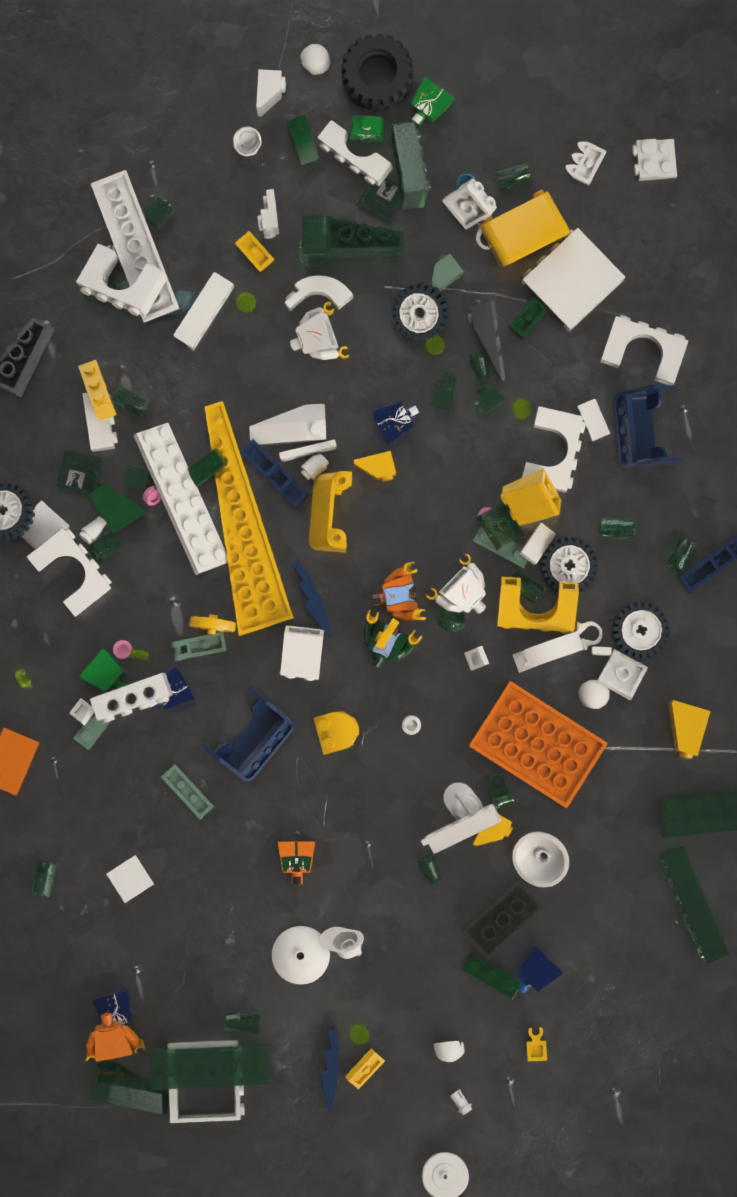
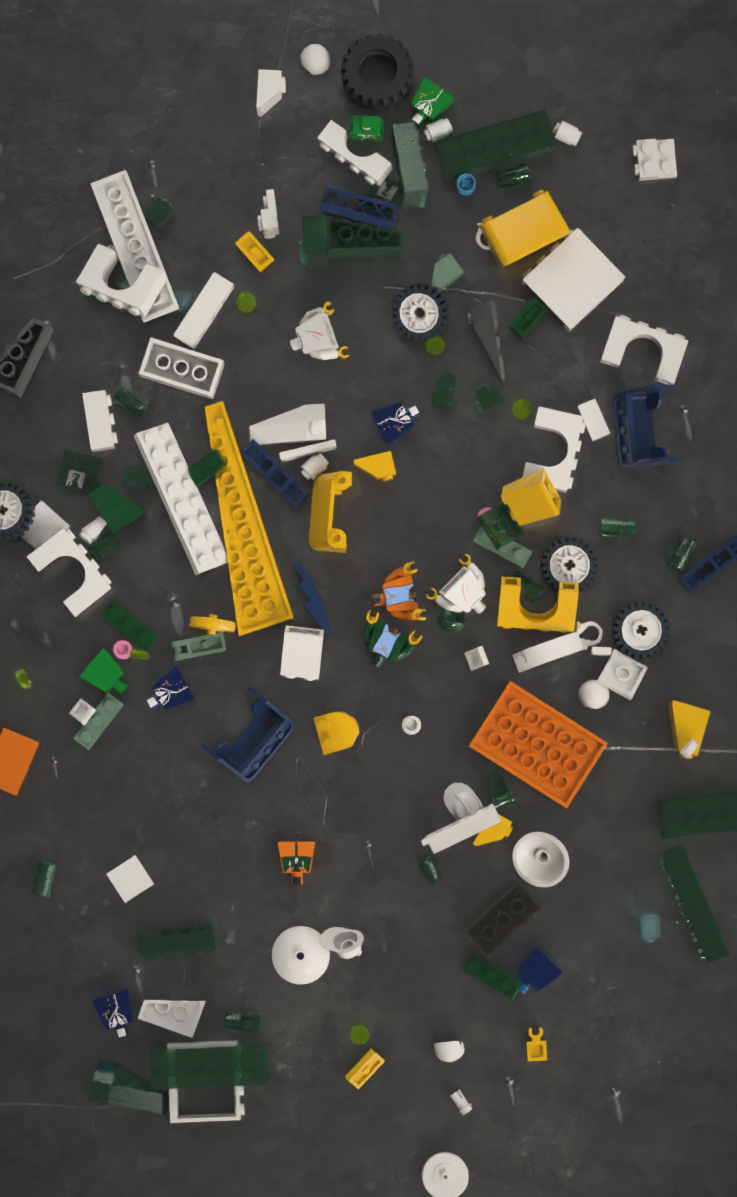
yellow arch [78,360,116,421] -> none
orange torso [86,1013,146,1062] -> none
white brick [90,673,173,723] -> none
bright pink tile [143,486,161,506] -> none
sand green plate [161,764,214,819] -> none
white hair [233,126,262,156] -> none
white arch [285,275,353,311] -> none
dark green slope [287,114,319,166] -> none
dark blue slope [320,1028,339,1111] -> none
yellow plate [374,618,399,651] -> none
white plate [442,178,497,230] -> none
clear green cone [469,351,490,380] -> none
white tile [519,523,556,565] -> none
white plate [566,142,607,186] -> none
none -> dark green plate [102,600,158,652]
none -> clear green wedge [137,925,218,961]
none -> white wing [138,1000,206,1038]
none -> white brick [139,338,225,400]
none -> dark blue fence [318,185,399,230]
none -> white brick [423,118,453,143]
none -> clear green brick [435,110,556,182]
none -> white brick [552,121,582,146]
none -> clear light blue slope [636,913,661,943]
none -> white tile [680,739,698,758]

